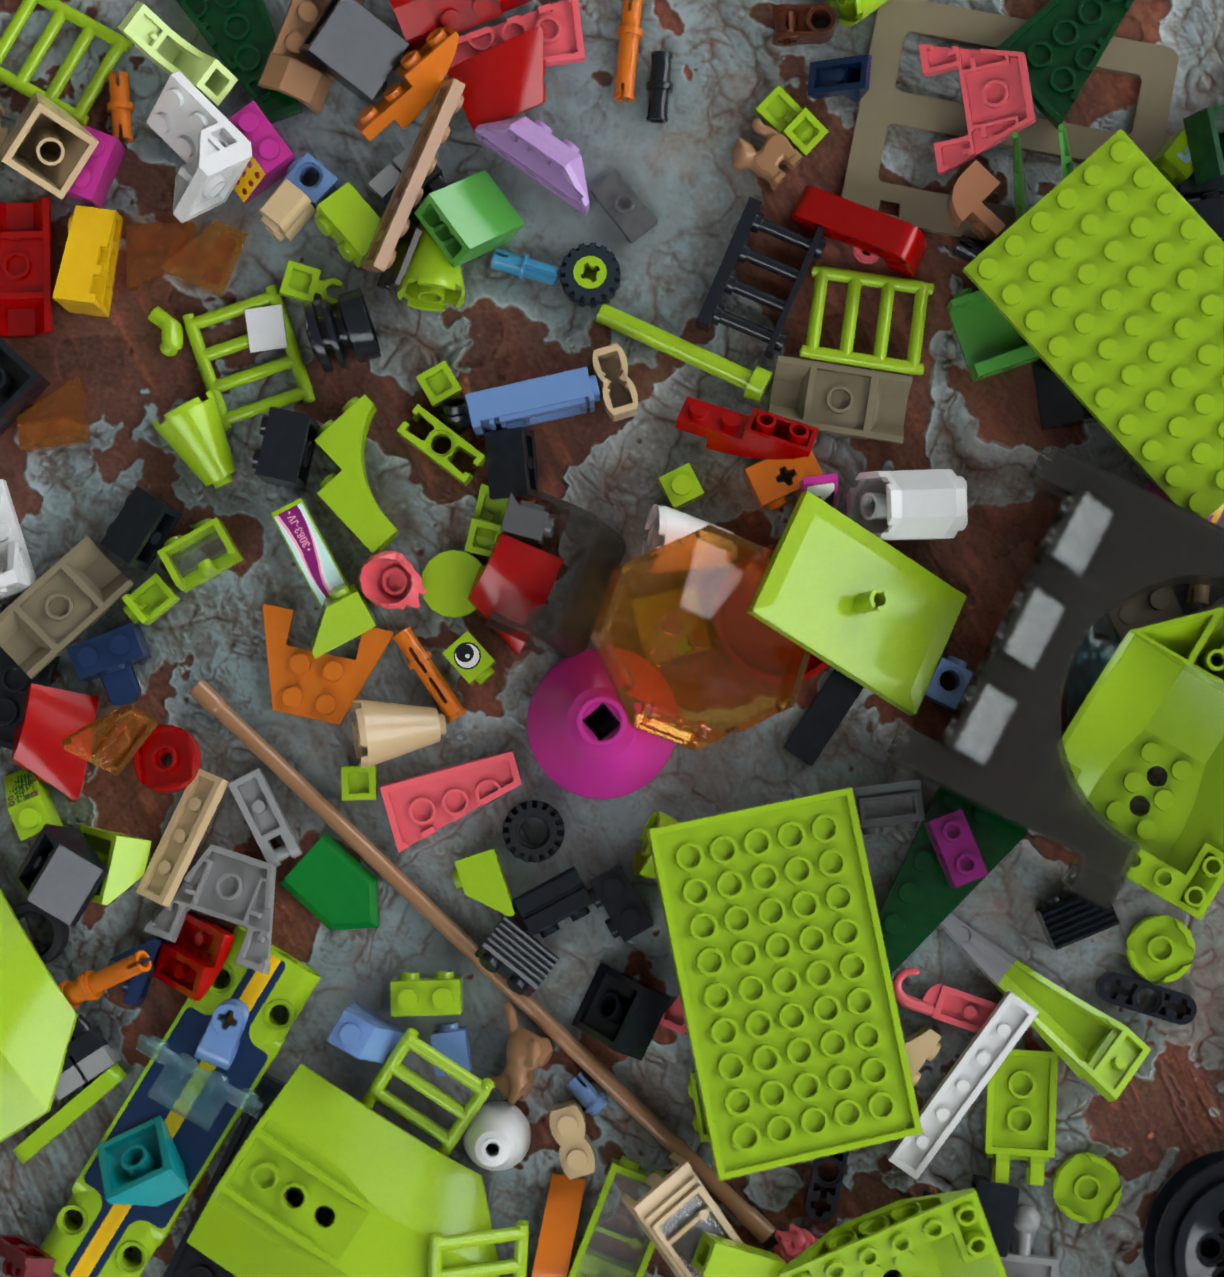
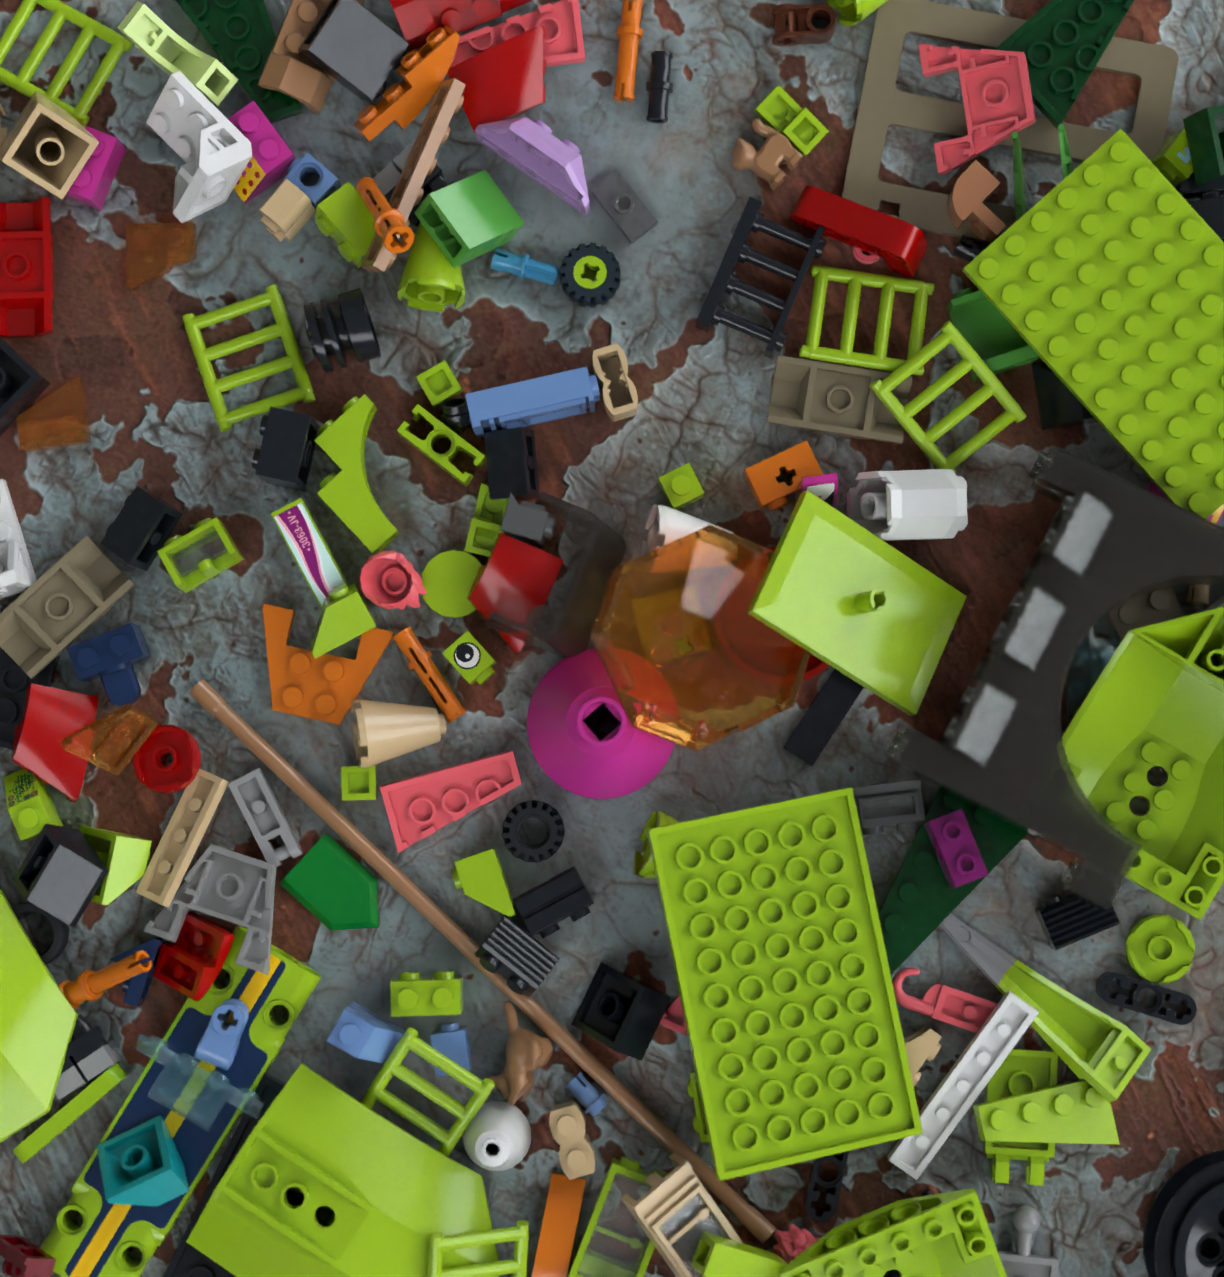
yellow wedge [52,205,123,317] -> none
orange pin [107,71,134,144] -> none
lime bracket [121,573,181,626] -> none
lime arm [148,306,183,357] -> none
lime cone [151,390,237,489] -> none
clear orange wing [160,220,248,298] -> none
white sticker [245,304,287,353] -> none
lime plate [279,260,343,306] -> none
dark brown piece [376,227,422,290] -> none
black brick [587,863,654,942] -> none
lime piece [596,303,773,404] -> none
red slope [675,396,819,460] -> none
dark blue slope [807,54,872,102] -> none
medium blue brick [924,655,973,711] -> none
black panel [971,1174,1020,1258] -> none
lime tile [1051,1152,1122,1224] -> none
none -> orange pin [356,177,414,254]
none -> lime bar [870,321,1027,473]
none -> lime wing [973,1079,1120,1145]

